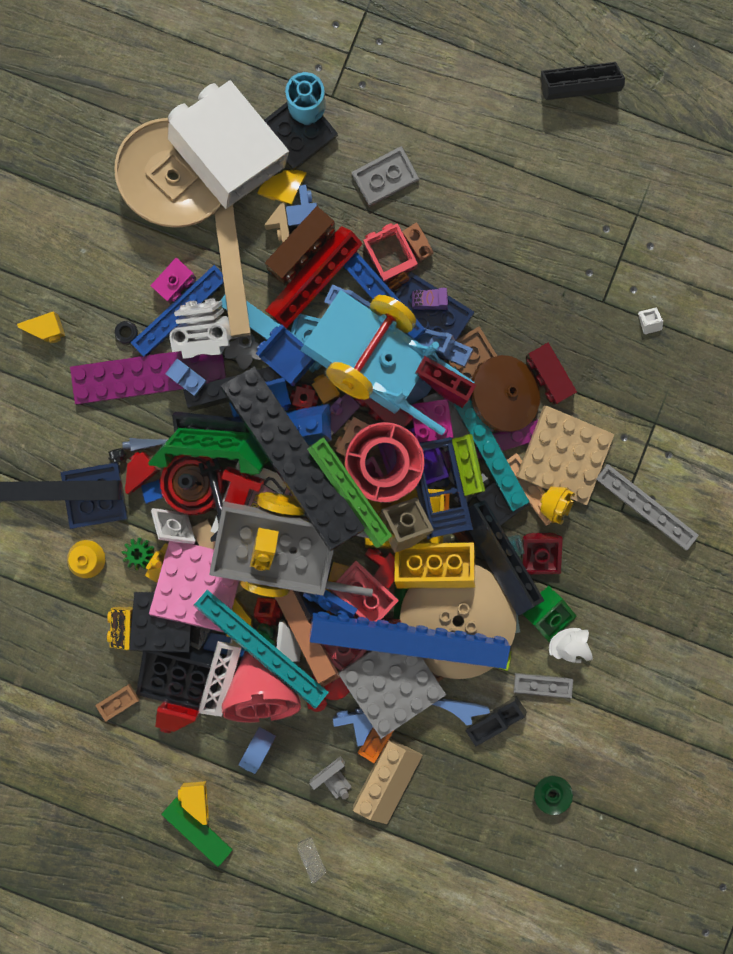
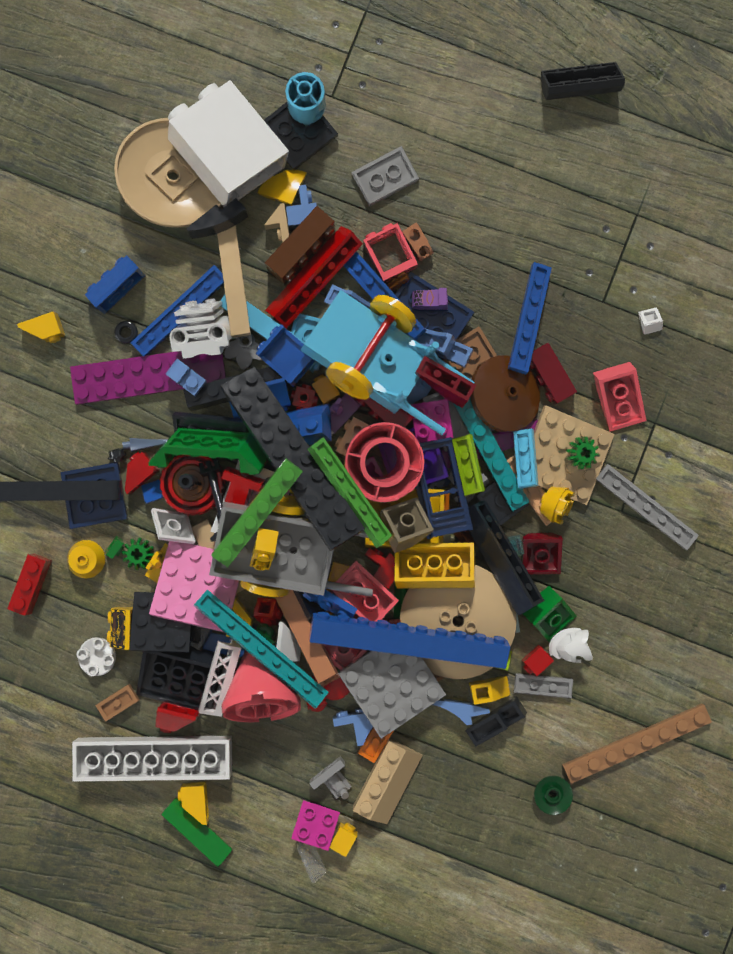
dark pink brick [150,258,196,304] -> none
medium blue brick [239,727,276,774] -> none
none -> red brick [7,554,52,616]
none -> white brick [72,736,232,781]
none -> white dish [77,637,116,676]
none -> blue slope [85,255,146,315]
none -> green plate [105,535,124,559]
none -> black slope [186,198,248,239]
none -> bright green plate [211,458,303,567]
none -> dark pink hinge [291,800,340,851]
none -> yellow brick [329,822,357,857]
none -> yellow slope [469,676,510,705]
none -> blue plate [508,262,552,375]
none -> medium azure tile [513,428,539,489]
none -> red brick [522,645,554,676]
none -> medium nougat plate [562,704,712,784]
none -> green gear [566,436,600,469]
none -> coral slope [593,362,647,432]

